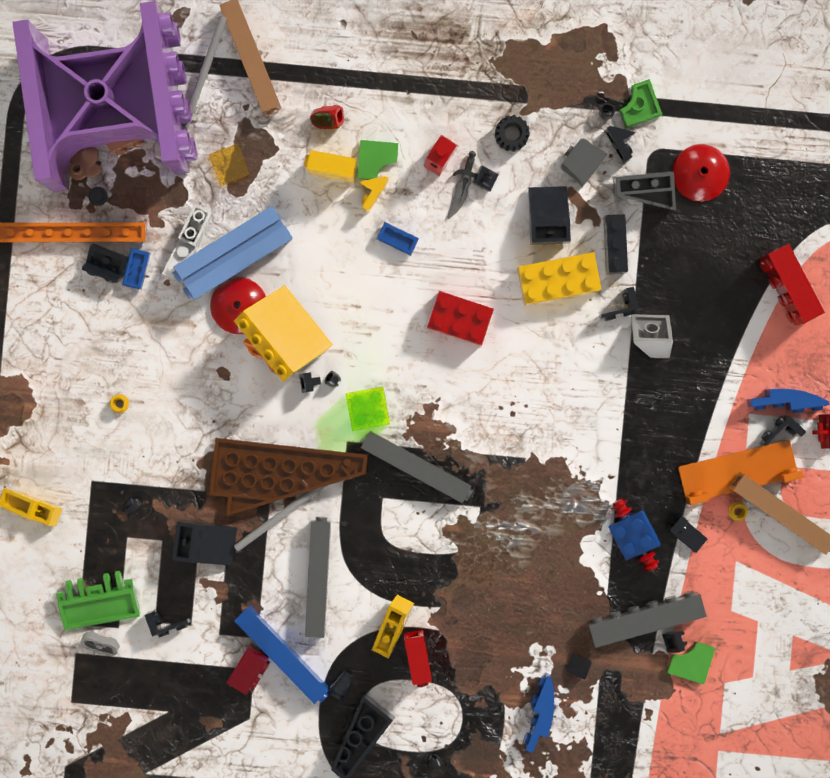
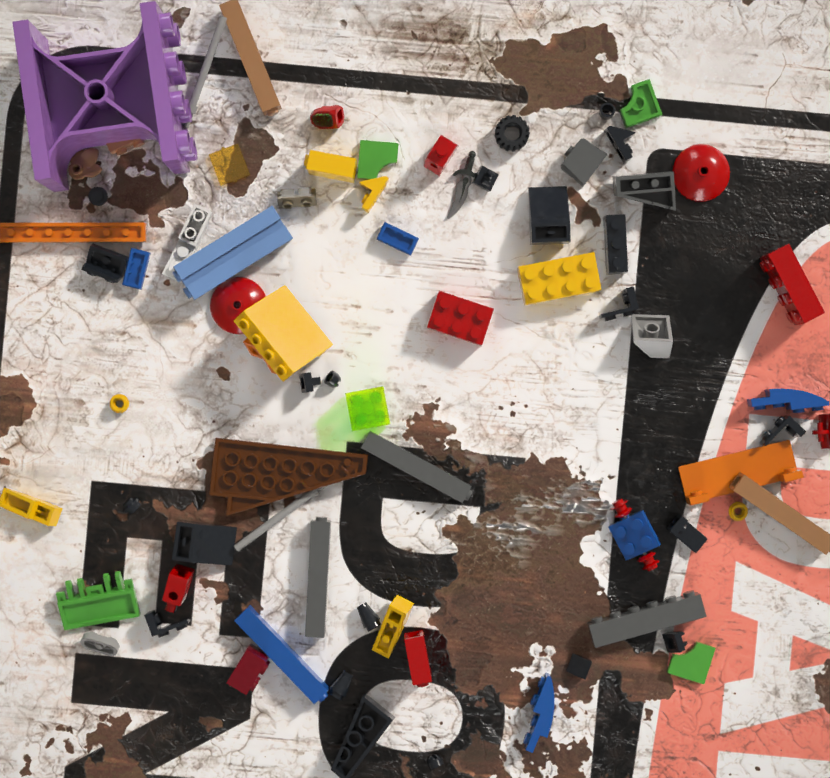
none -> red torso [162,564,195,613]
none -> dark tan hinge [277,187,317,209]
none -> black cone [357,602,381,632]

